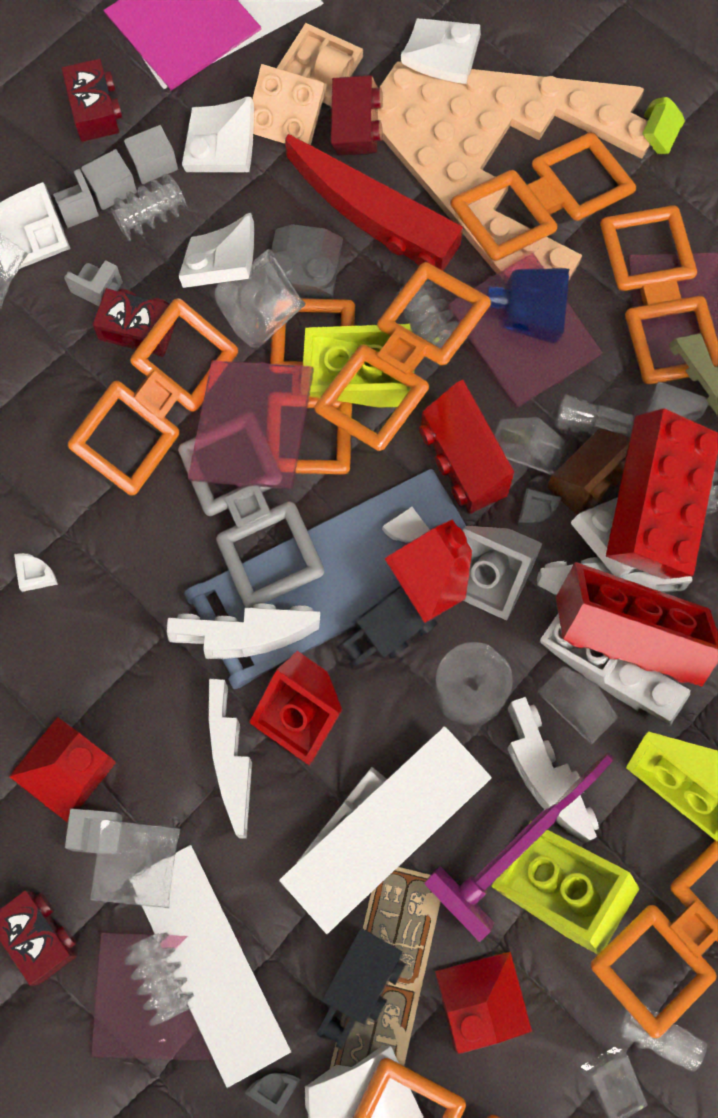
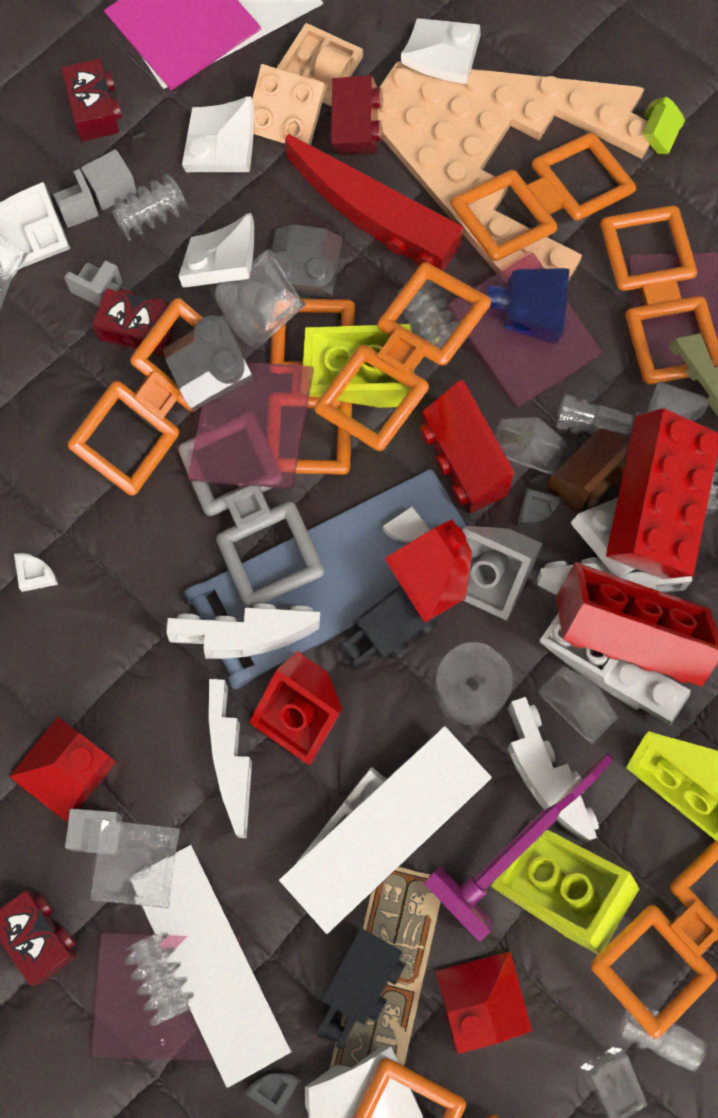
light grey panel [124,125,178,184] -> none
none -> flat silver slope [163,315,255,411]

